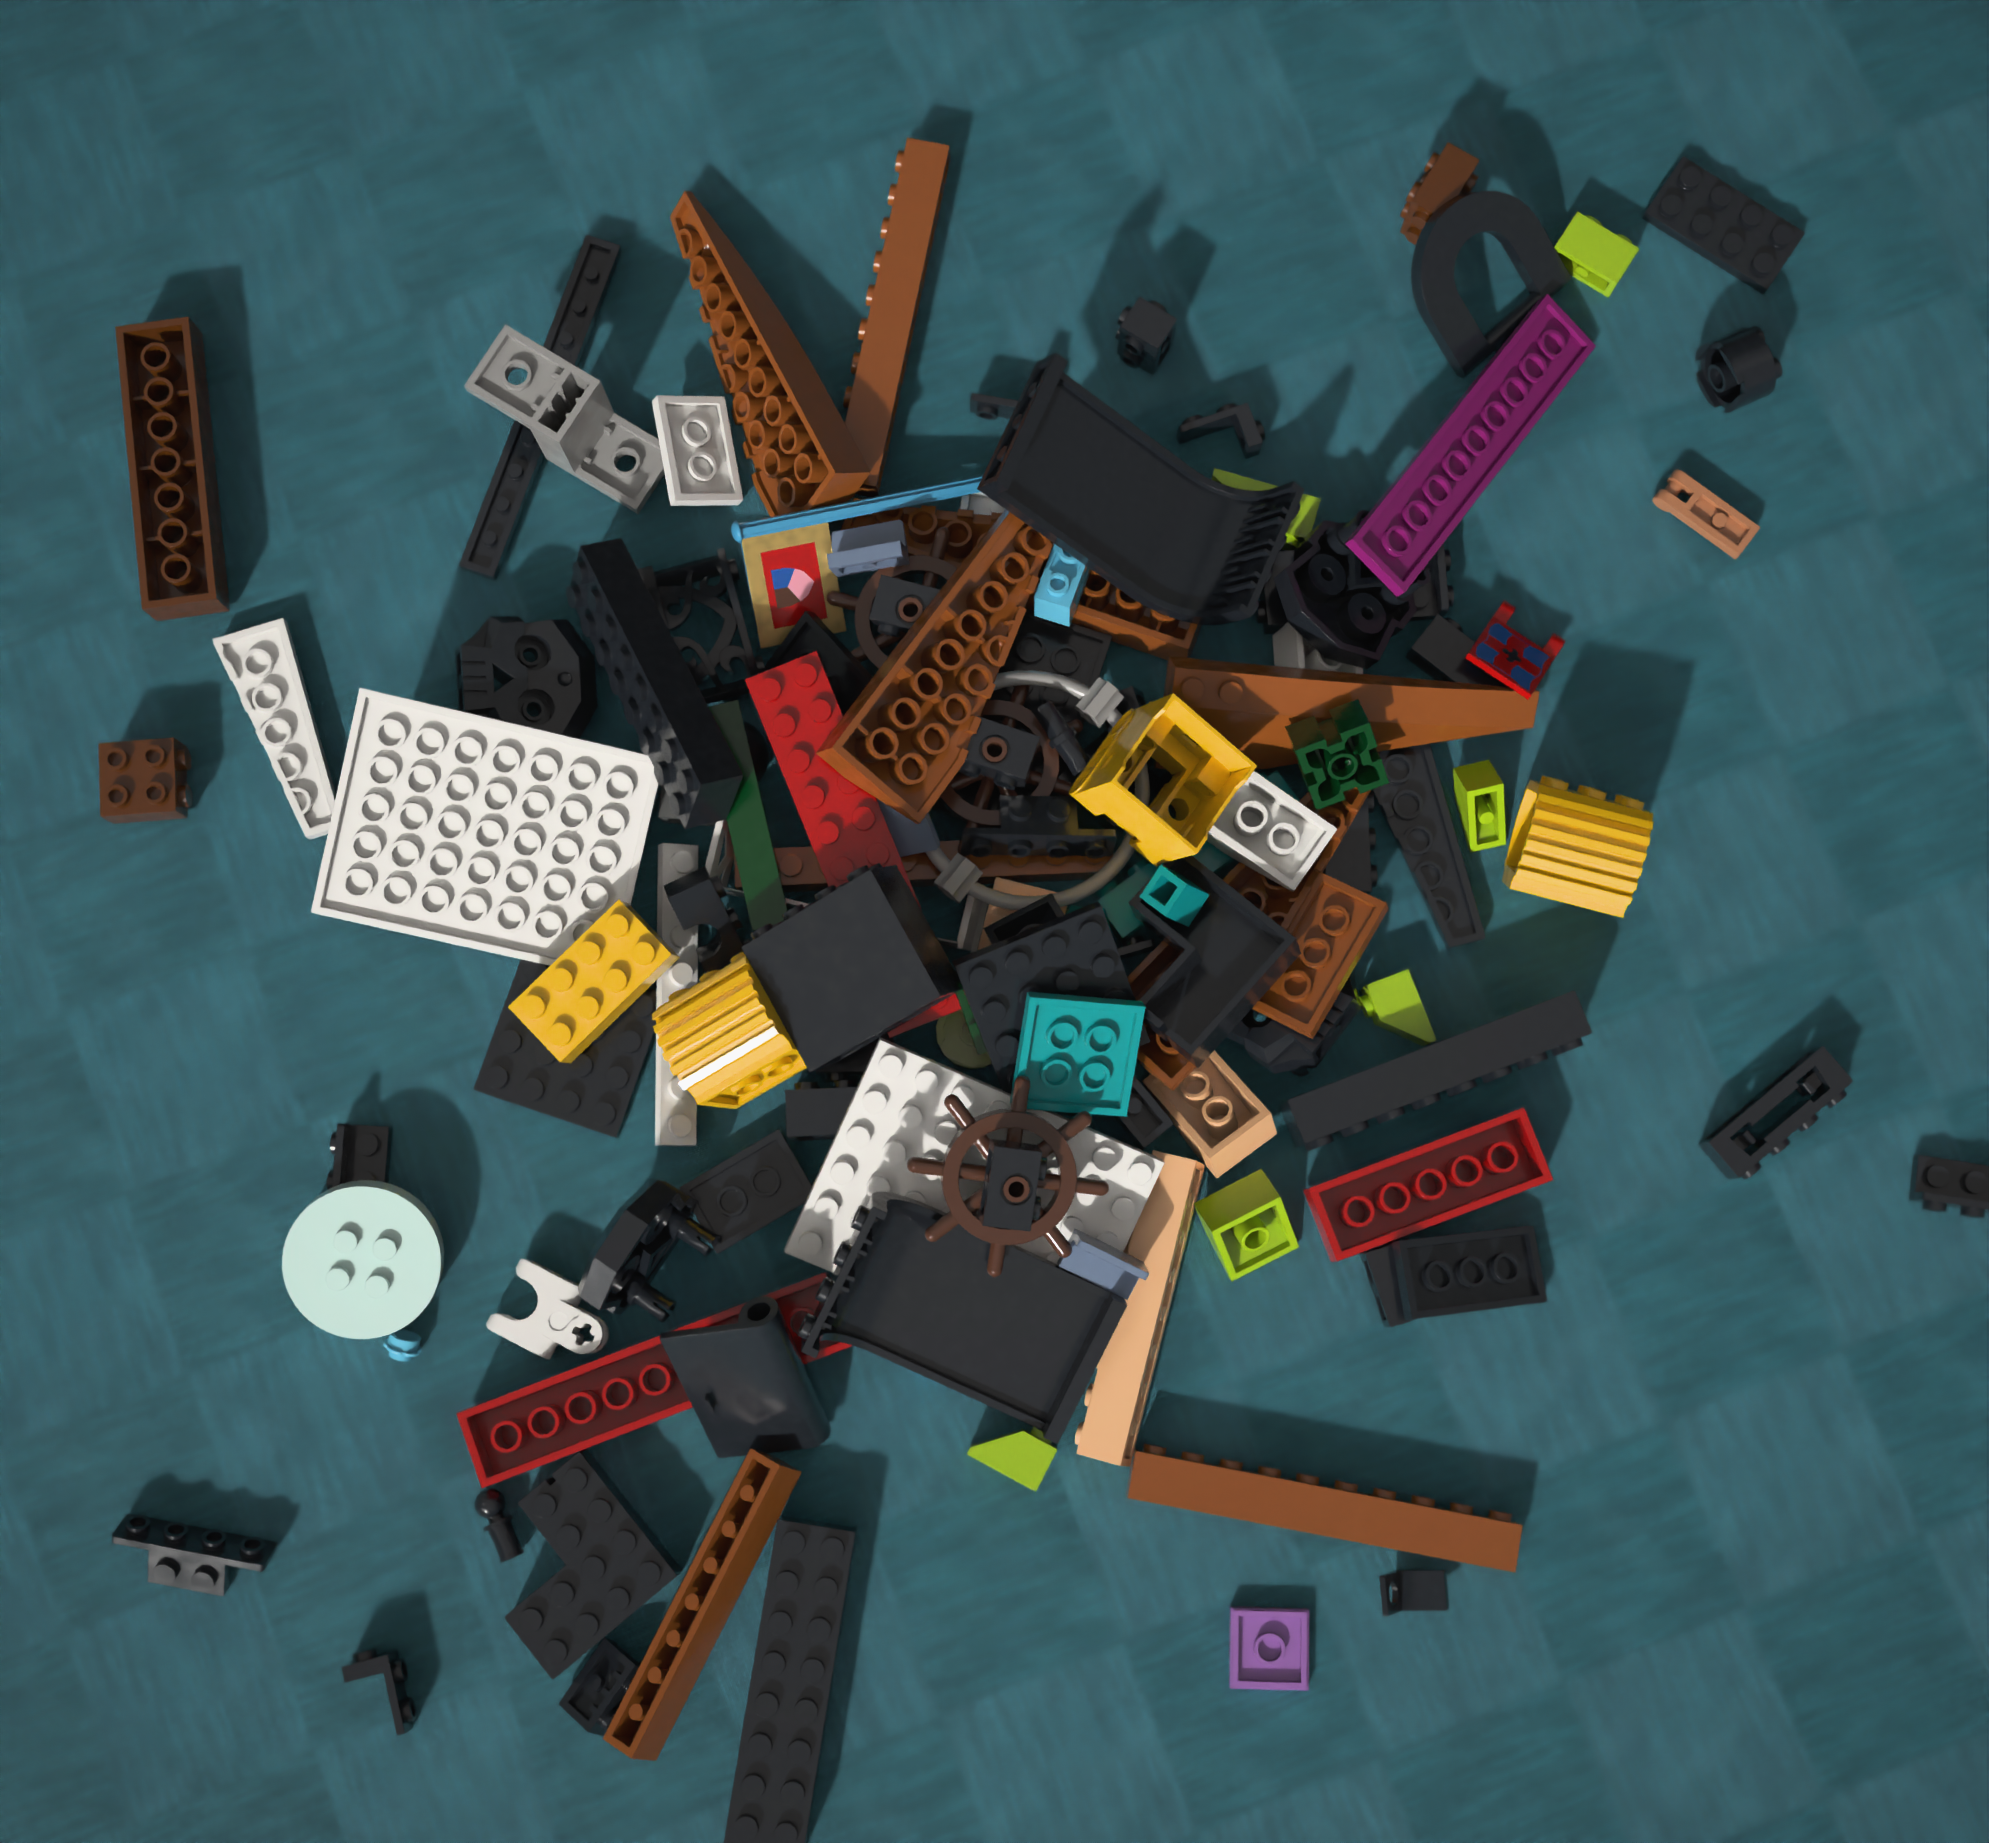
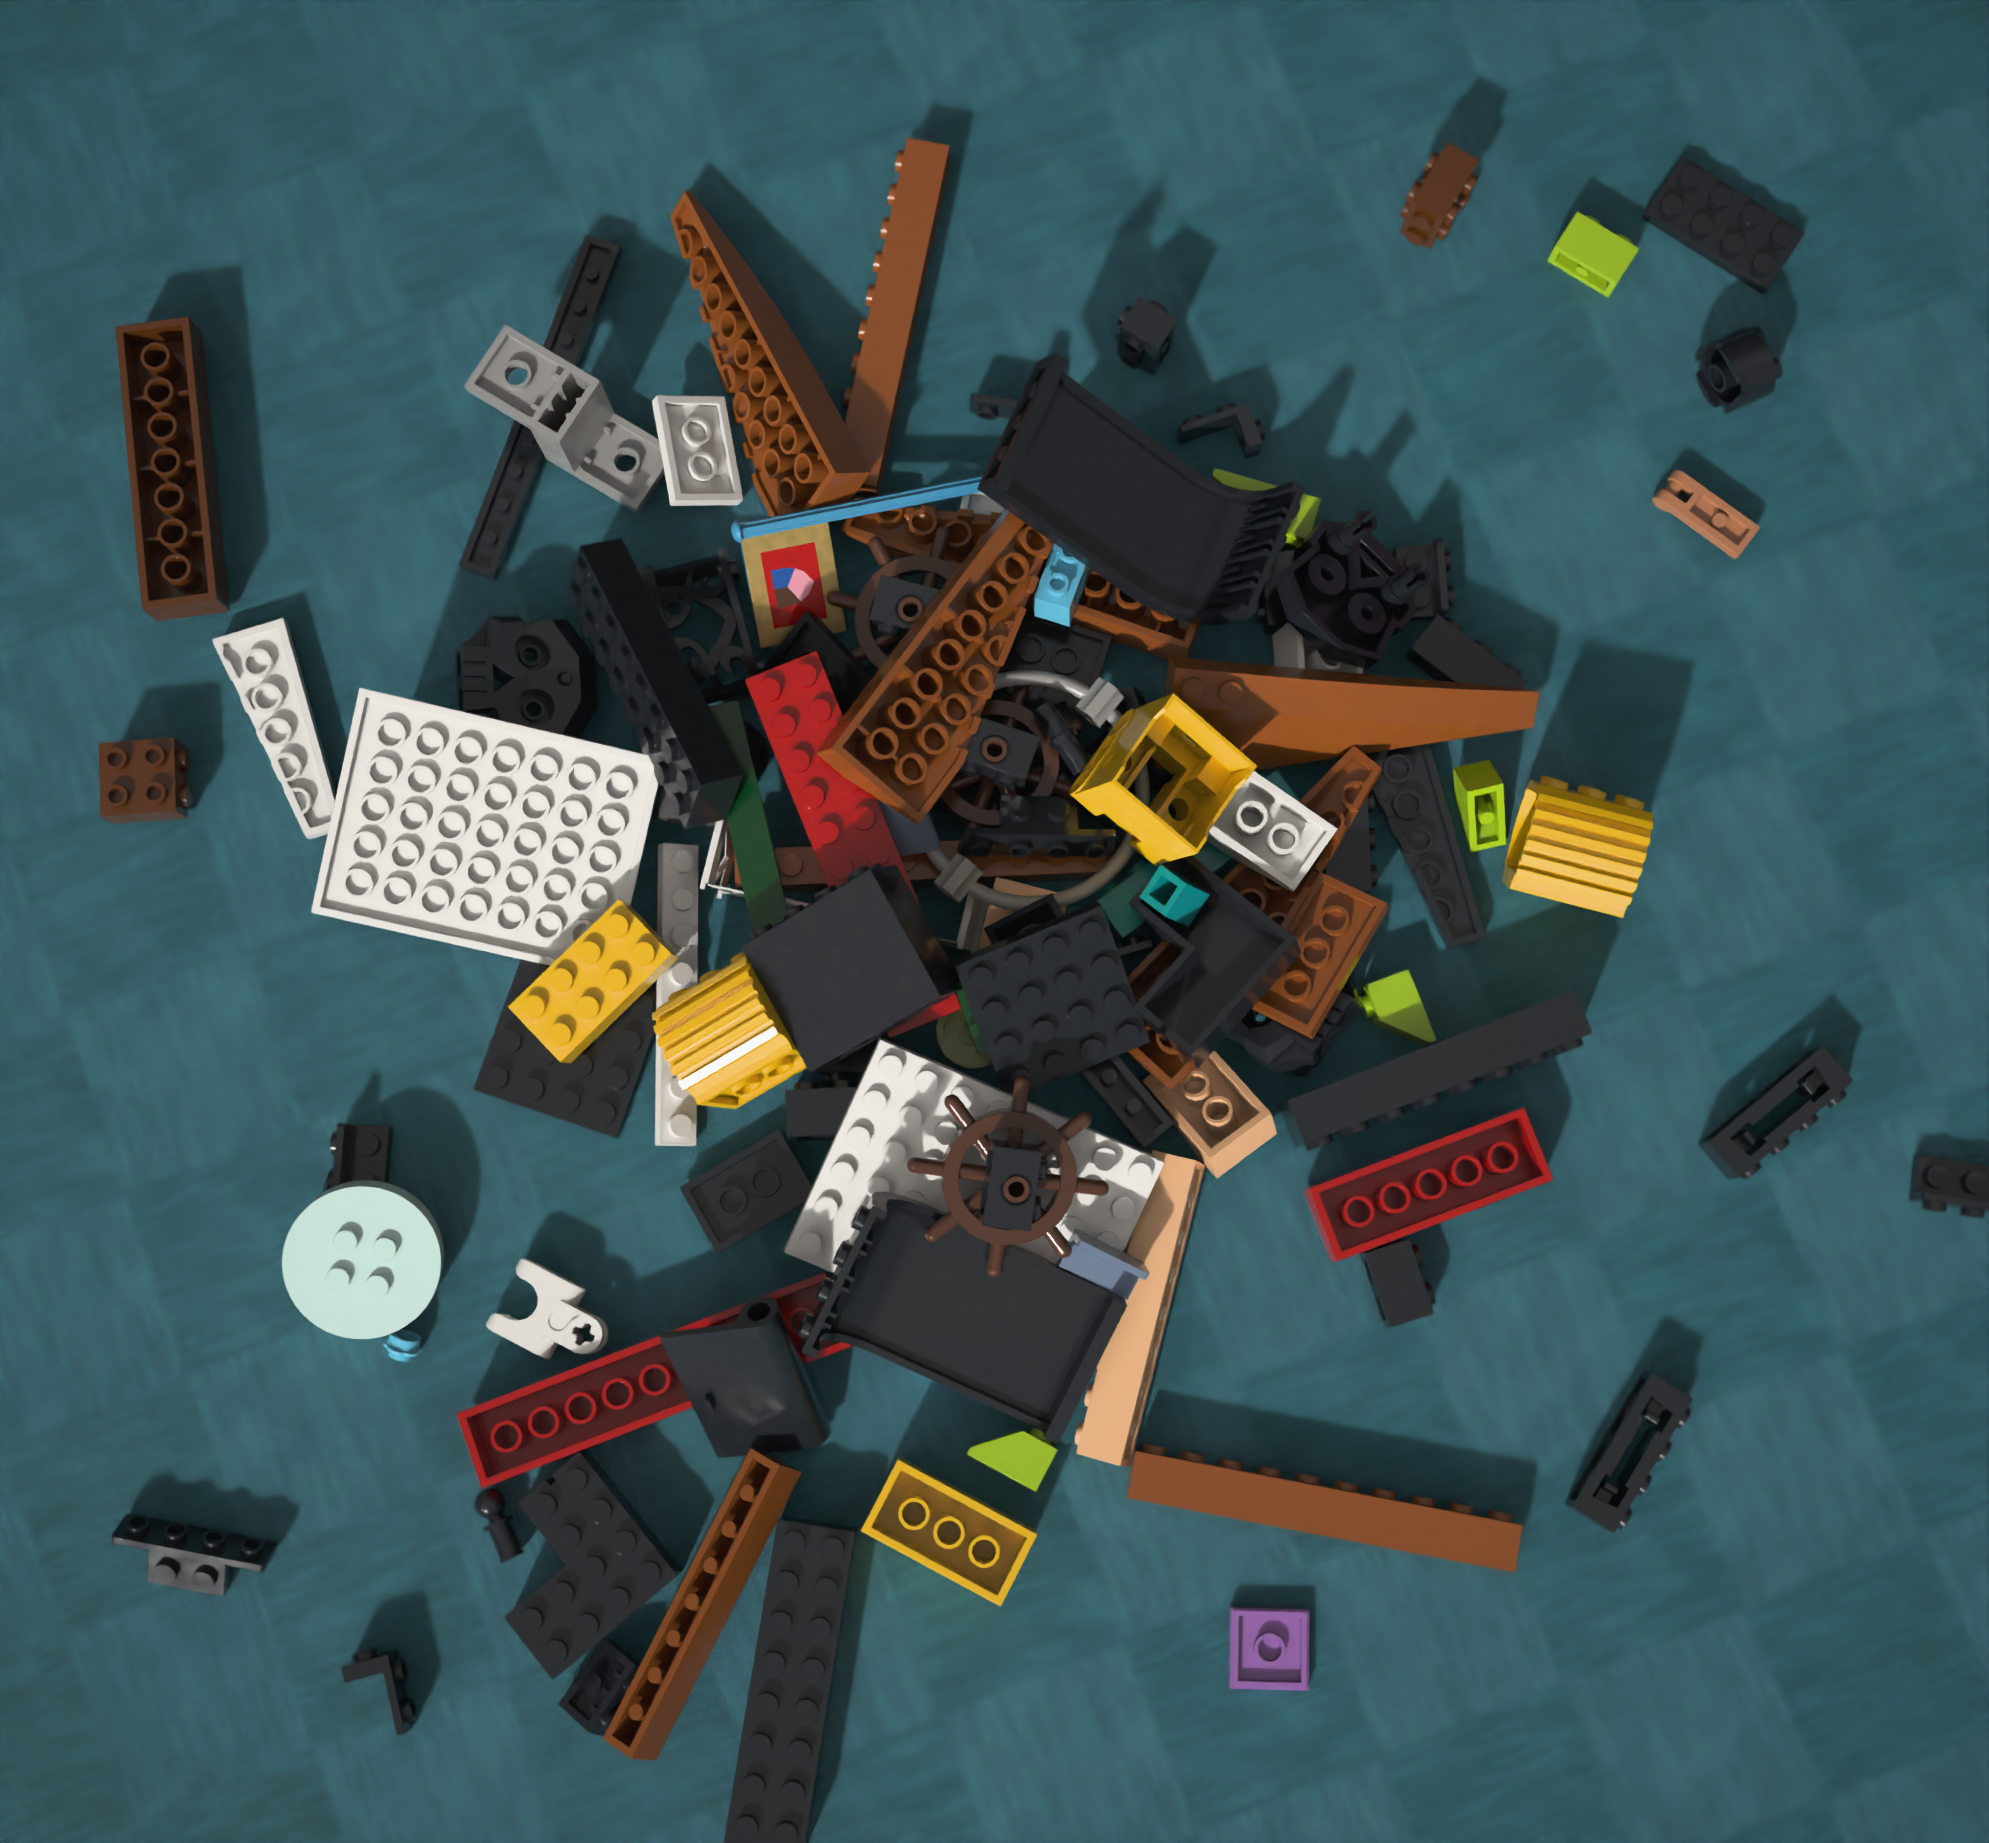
black brick [578,1178,720,1323] -> none
black arch [664,866,751,973] -> none
sand blue panel [827,520,909,577] -> none
teal plate [1010,992,1146,1117] -> none
lime slope [1194,1169,1299,1282] -> none
dark green brick [1285,699,1389,810] -> none
magenta plate [1345,294,1596,597] -> none
black bracket [1379,1569,1450,1616] -> none
black plate [1392,1225,1548,1321] -> none
black piece [1411,191,1571,379] -> none
red flag [1465,600,1566,700] -> none
none -> yellow brick [861,1456,1038,1607]
none -> black brick [1565,1372,1693,1533]

